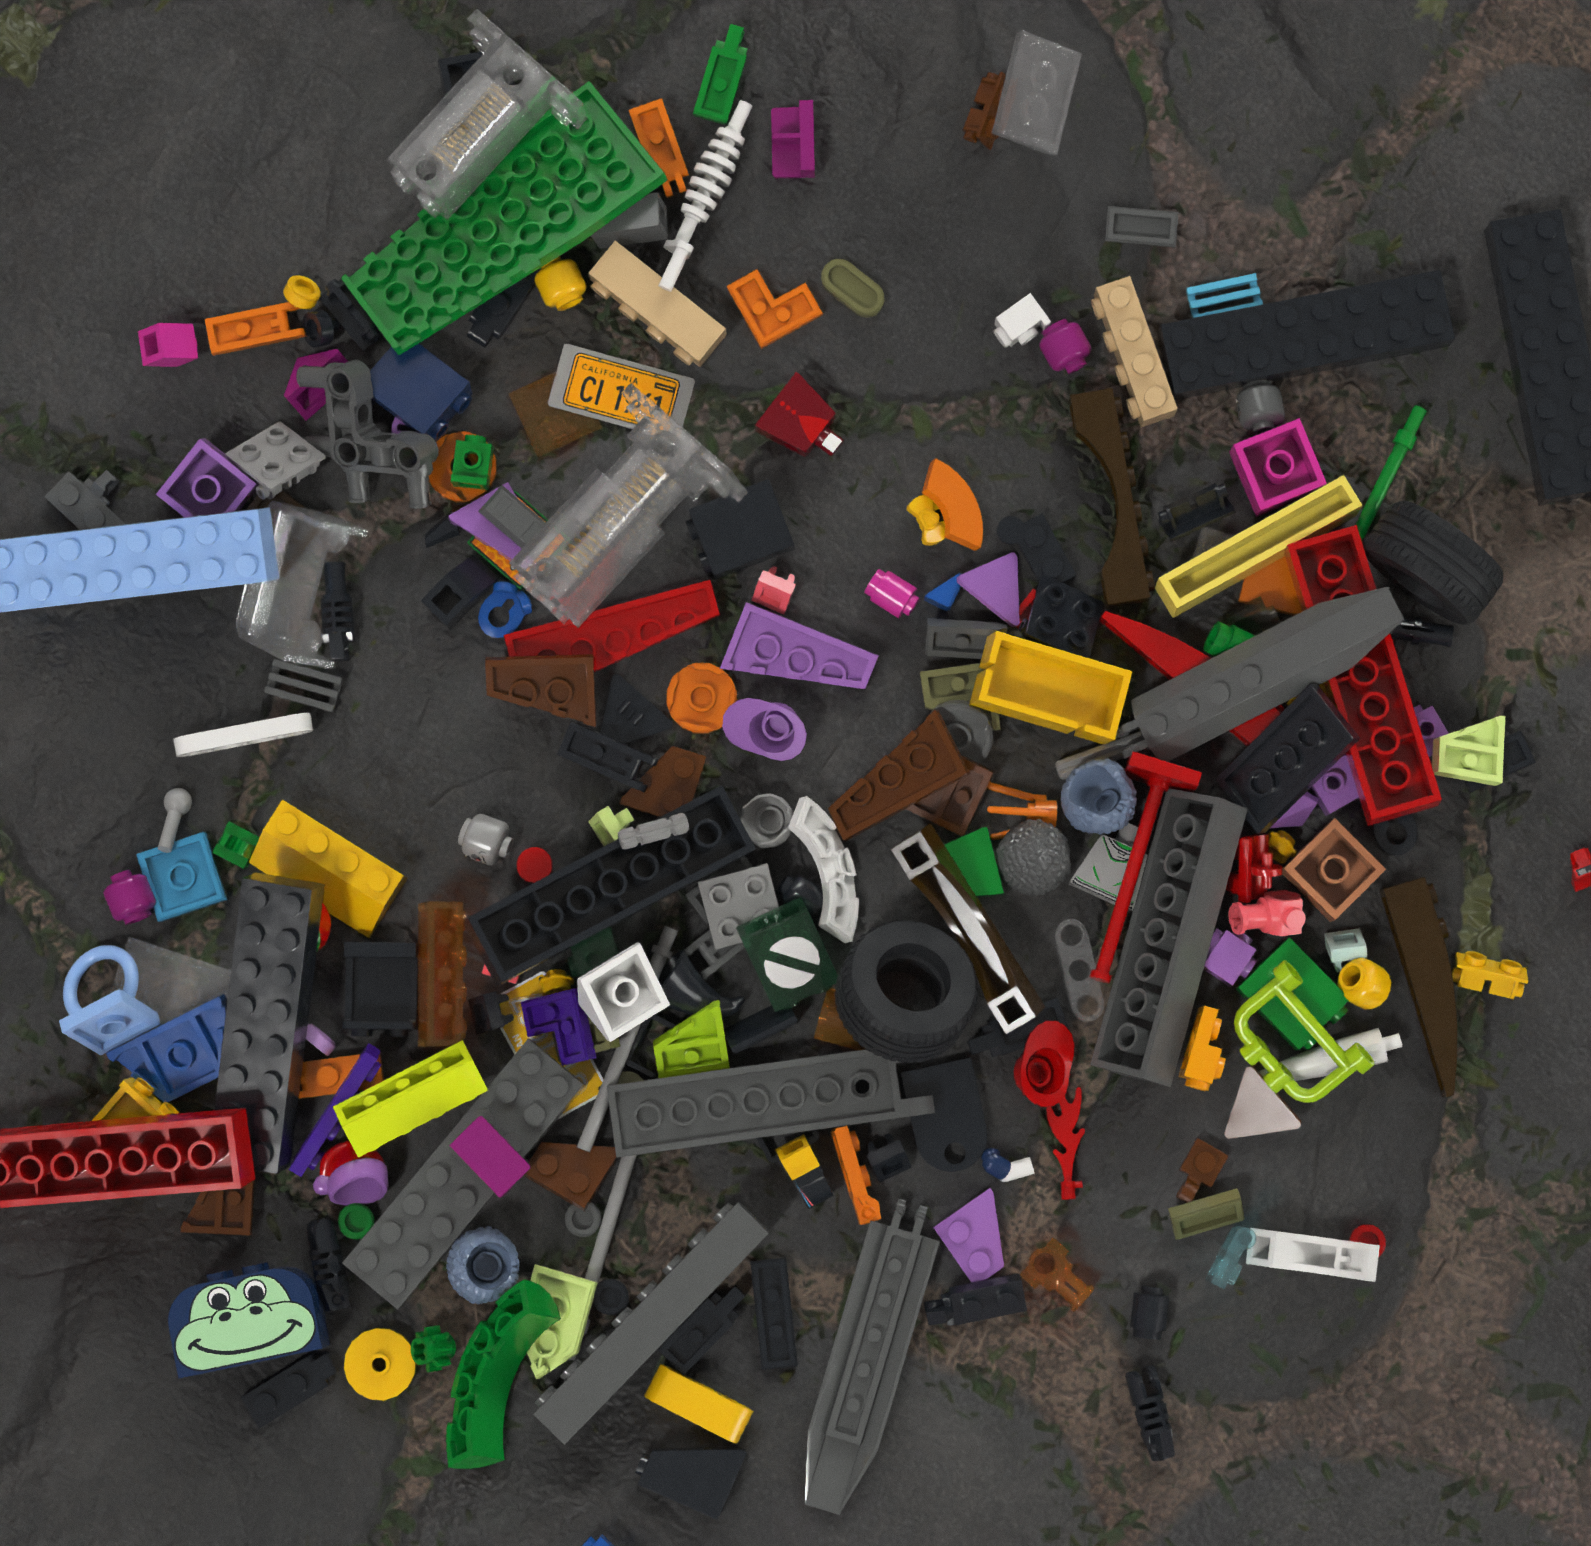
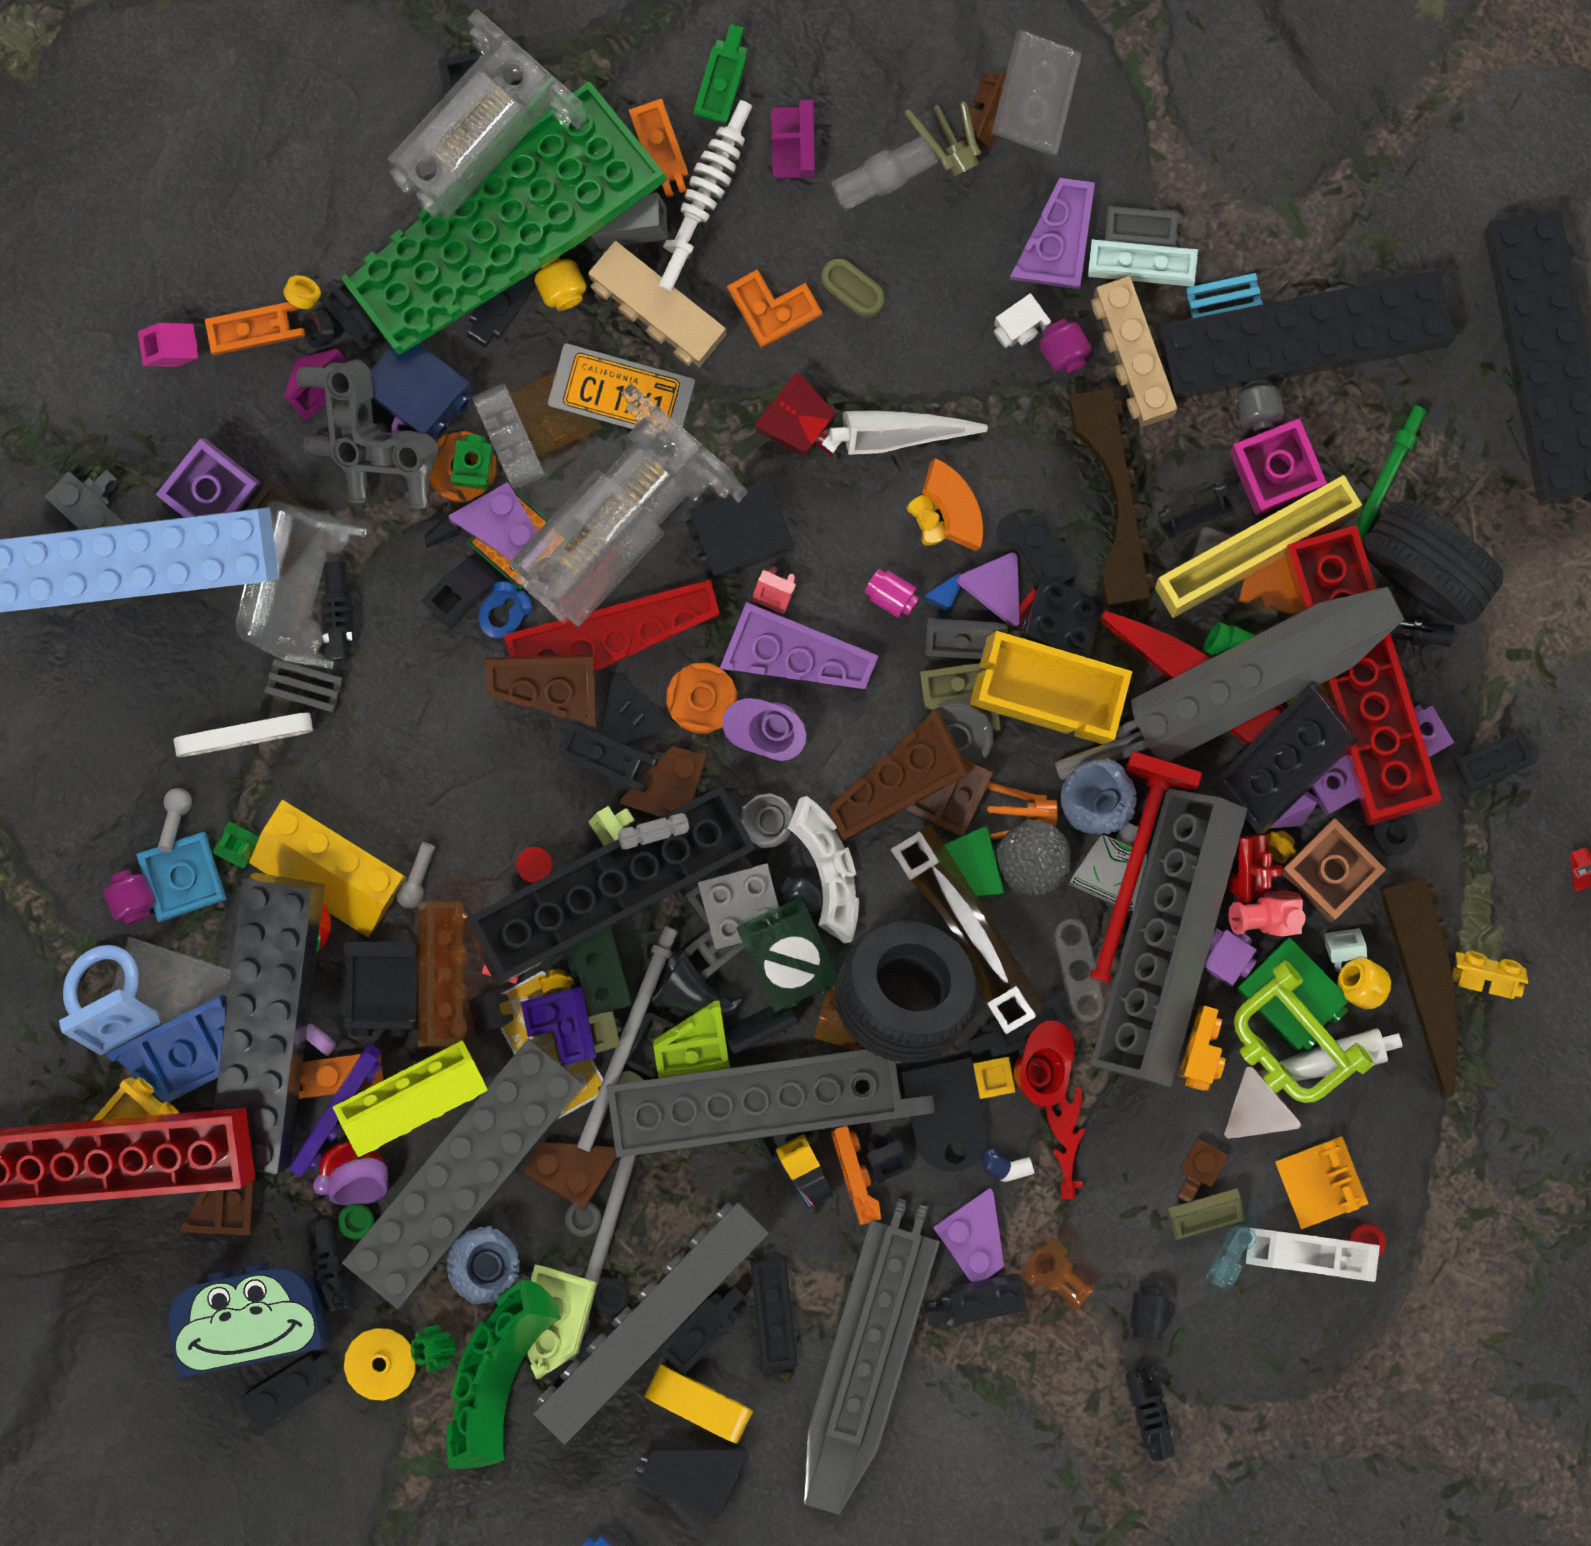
light grey hinge [225,421,326,500] -> none
magenta panel [449,1116,530,1198] -> none
light grey head [458,814,514,865] -> none
dark grey tile [478,485,556,558] -> none
white slope [577,942,670,1042] -> none
yellowish green wing [1432,716,1506,786] -> none
none -> light grey bar [396,842,435,908]
none -> clear beam [472,383,545,490]
none -> white piece [829,411,988,455]
none -> clear piece [831,136,939,211]
none -> olive plant [905,102,981,176]
none -> yellow plate [973,1057,1015,1099]
none -> medium lavender wing [1010,178,1095,289]
none -> light aqua tile [1088,239,1198,287]
none -> light orange hinge [1275,1136,1369,1230]

